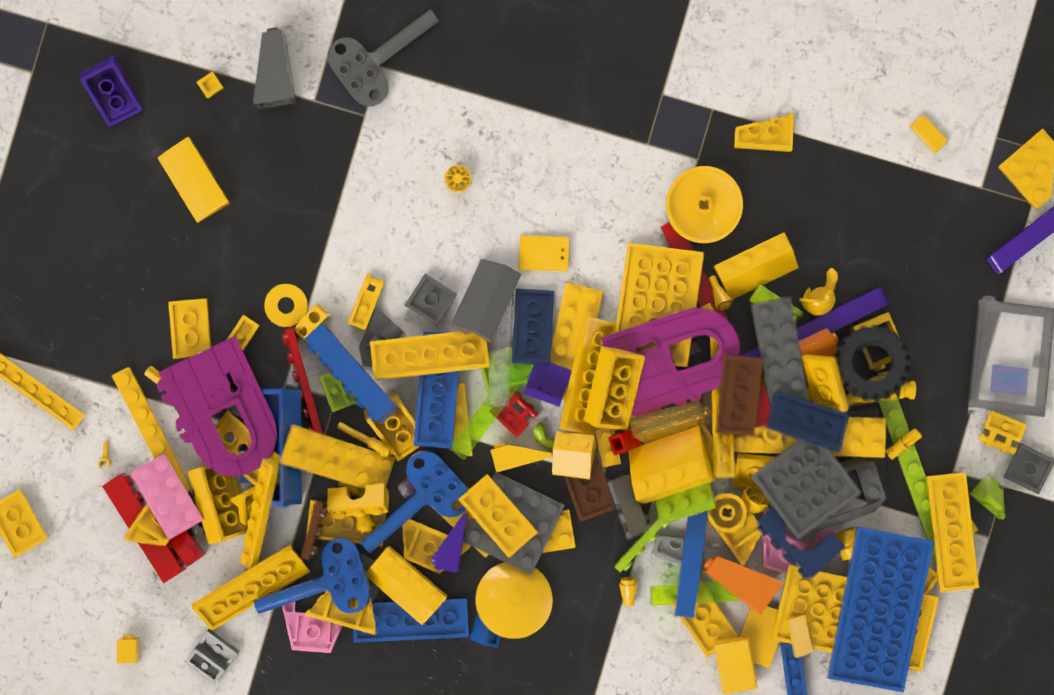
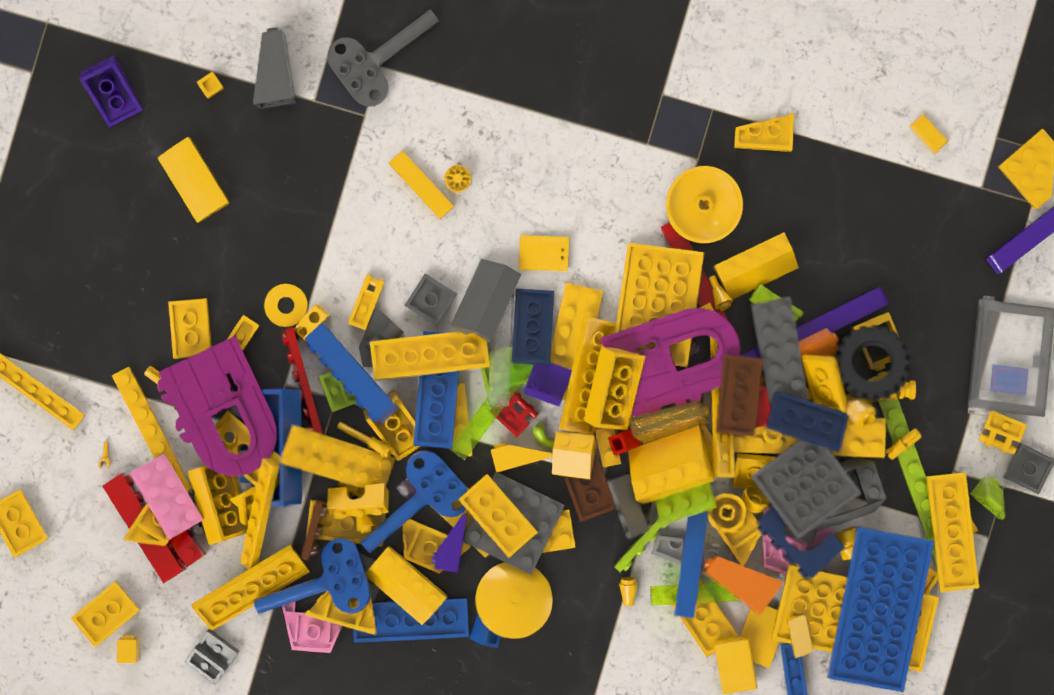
yellow piece [799,268,838,316] -> none
none -> yellow plate [71,581,140,647]
none -> yellow tile [388,151,454,220]
none -> yellow head [846,397,876,426]

